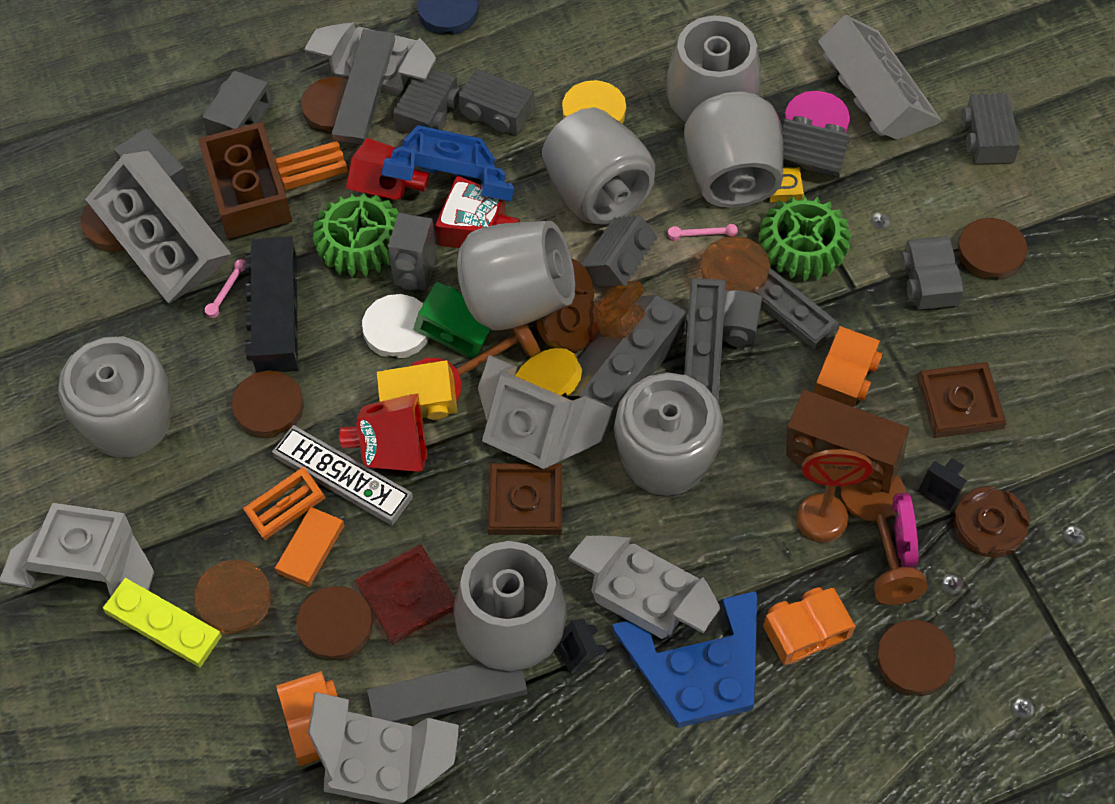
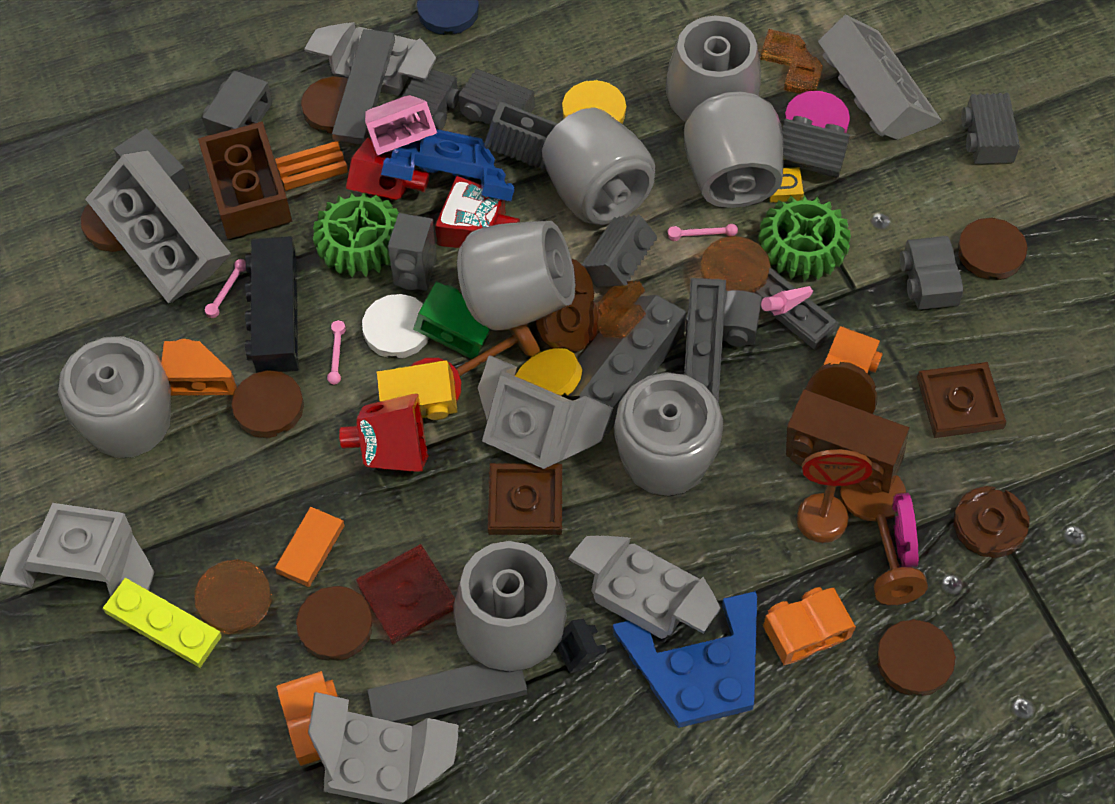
orange tile [243,466,326,540] -> none
tile [272,425,413,526] -> none
black tile [918,458,967,511] -> none
none -> orange slope [161,339,237,396]
none -> bright pink hinge [327,320,346,385]
none -> bright pink torso [365,95,437,155]
none -> dark grey brick [484,102,558,170]
none -> clear orange tile [760,29,823,94]
none -> bright pink bar [761,286,813,316]
none -> reddish brown tile [805,362,878,414]

